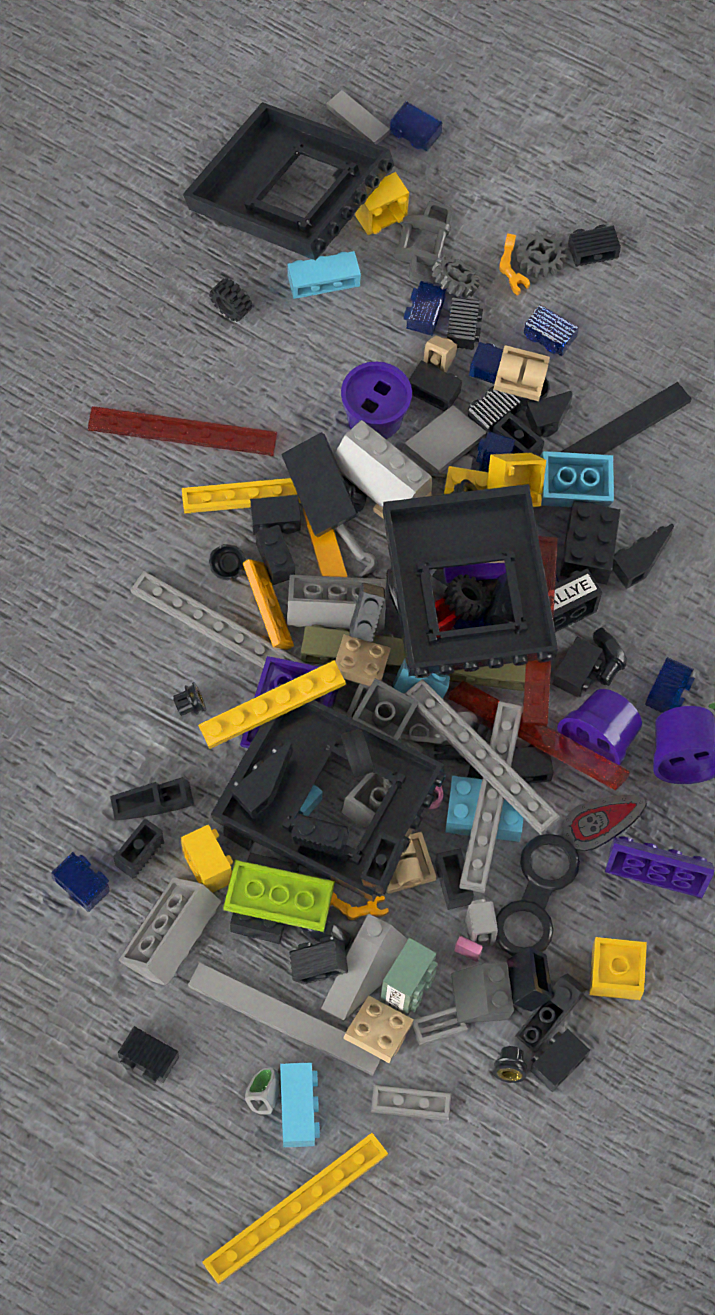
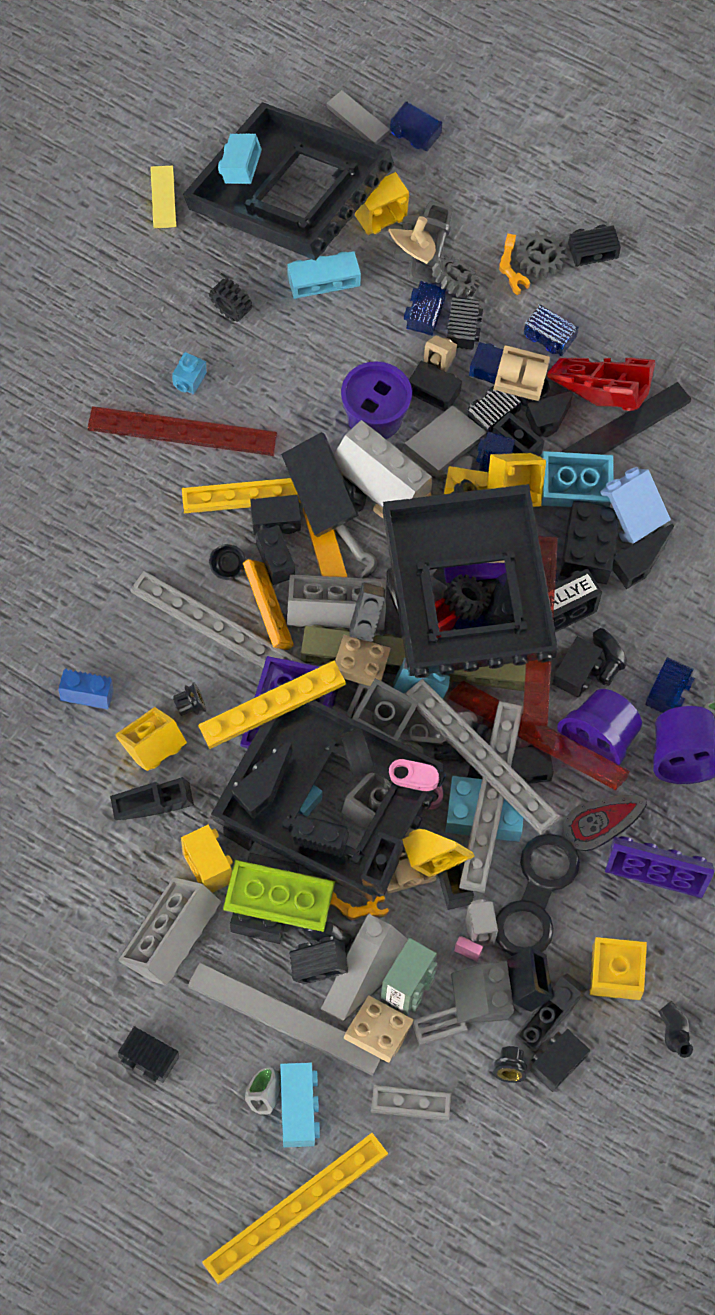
clear blue brick [51,852,110,912] -> none
black brick [113,819,164,879] -> none
none -> blue brick [59,668,113,709]
none -> yellow slope [115,707,187,771]
none -> light yellow tile [151,166,176,228]
none -> dark azure brick [172,352,207,395]
none -> medium azure brick [218,134,262,184]
none -> tan shield [388,216,436,264]
none -> bright pink piece [389,759,439,791]
none -> yellow slope [402,829,475,877]
none -> red wedge [547,358,655,411]
none -> light blue panel [600,467,671,543]
none -> black arm [658,1001,693,1058]

